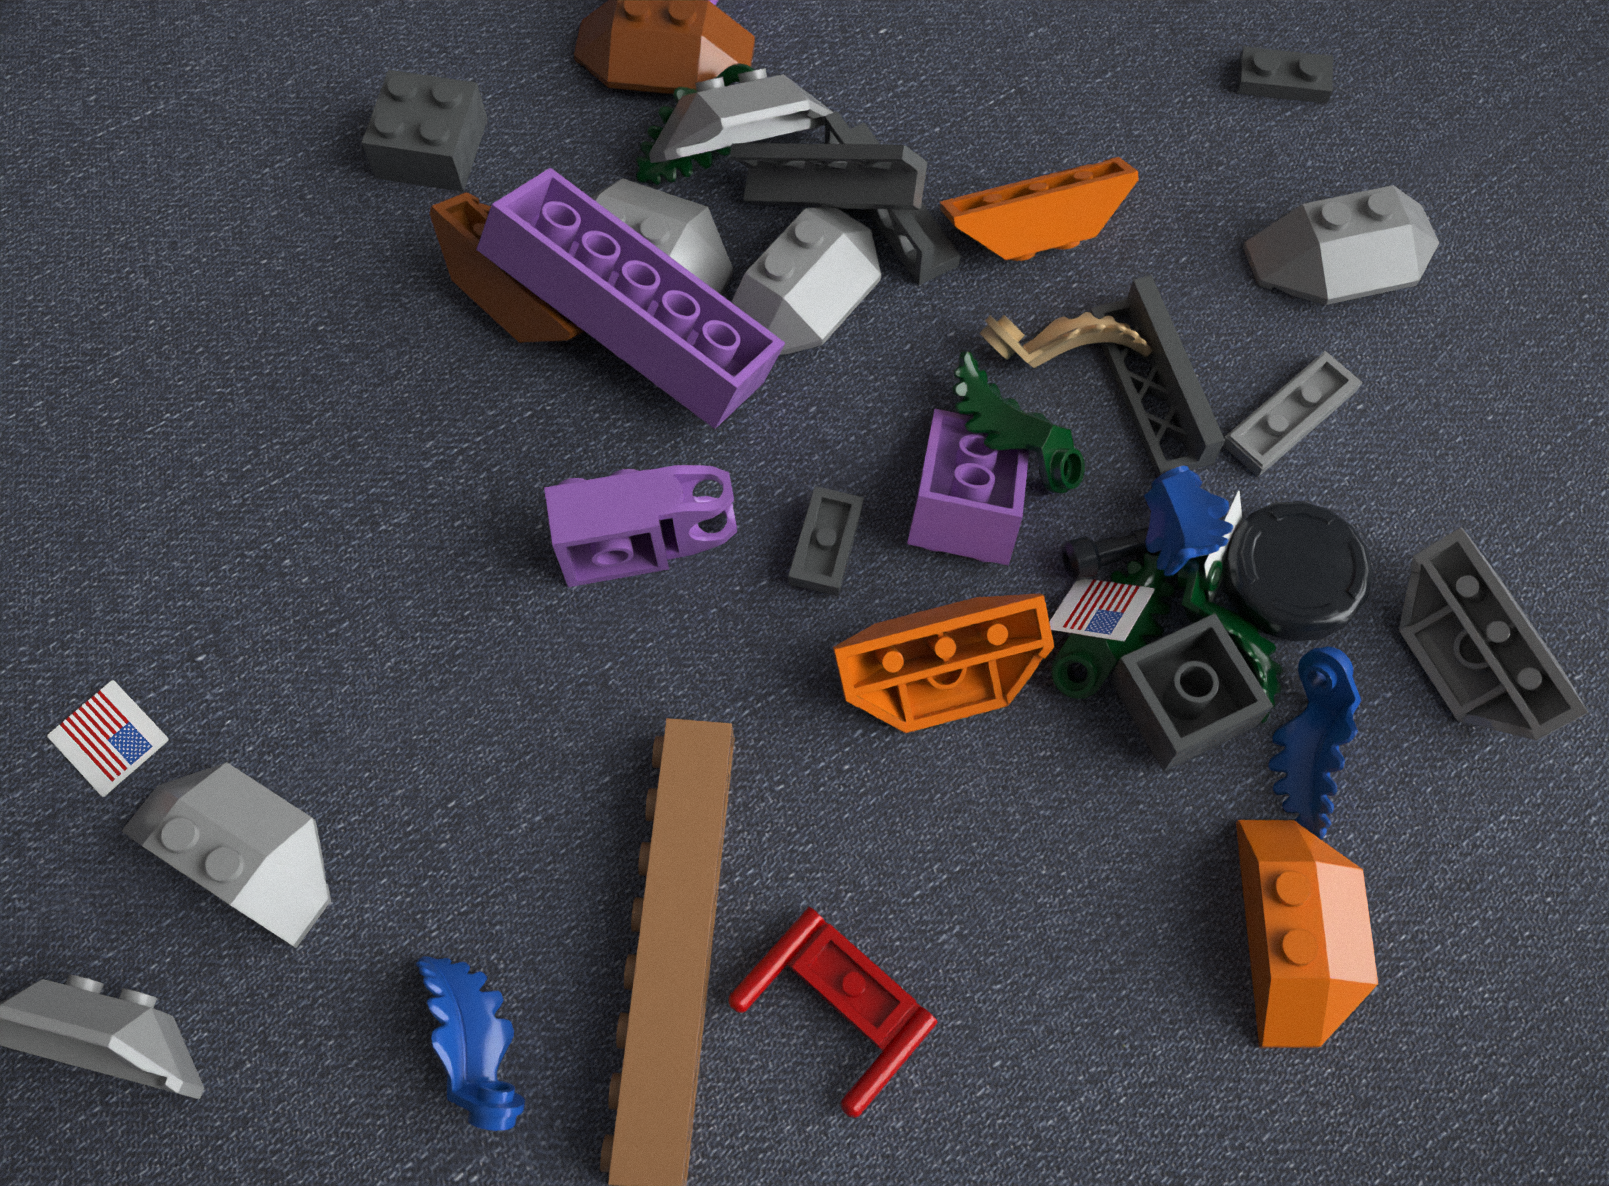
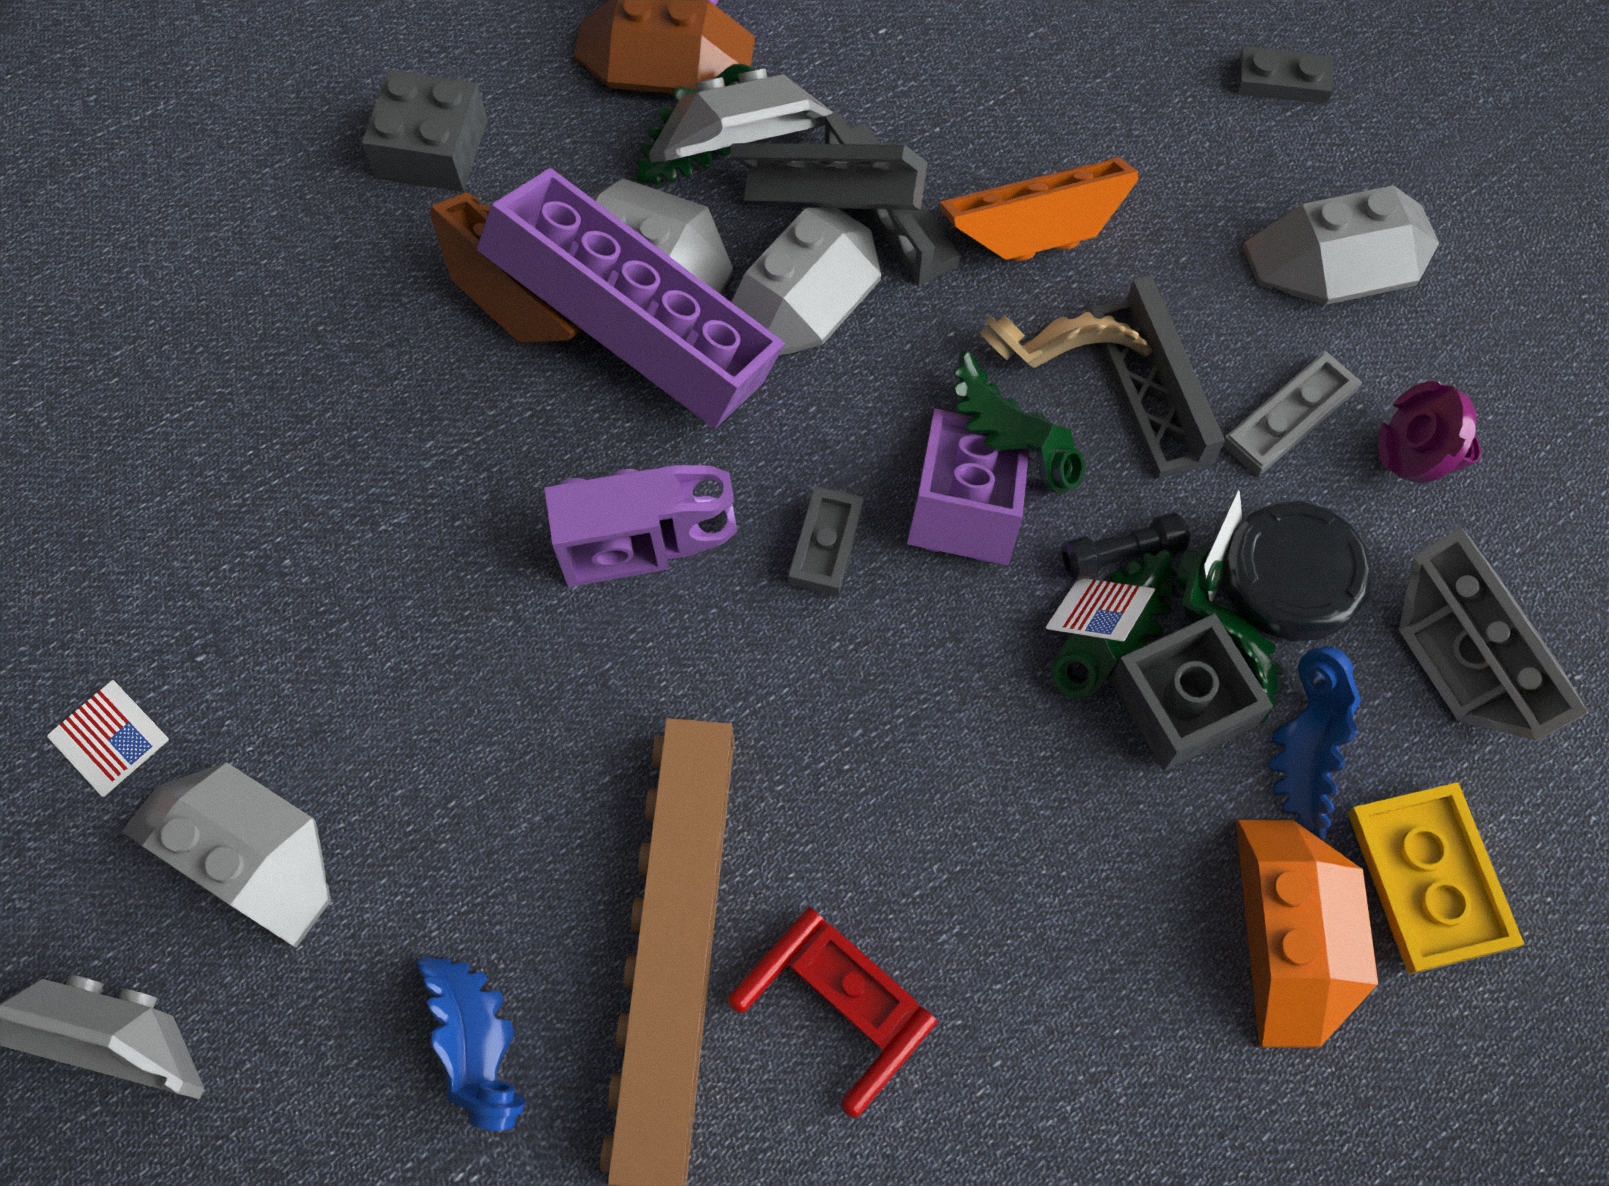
orange wedge [833,593,1054,733] -> none
blue plant [1144,466,1233,576] -> none
none -> yellow plate [1347,782,1525,975]
none -> magenta tile [1377,381,1481,484]

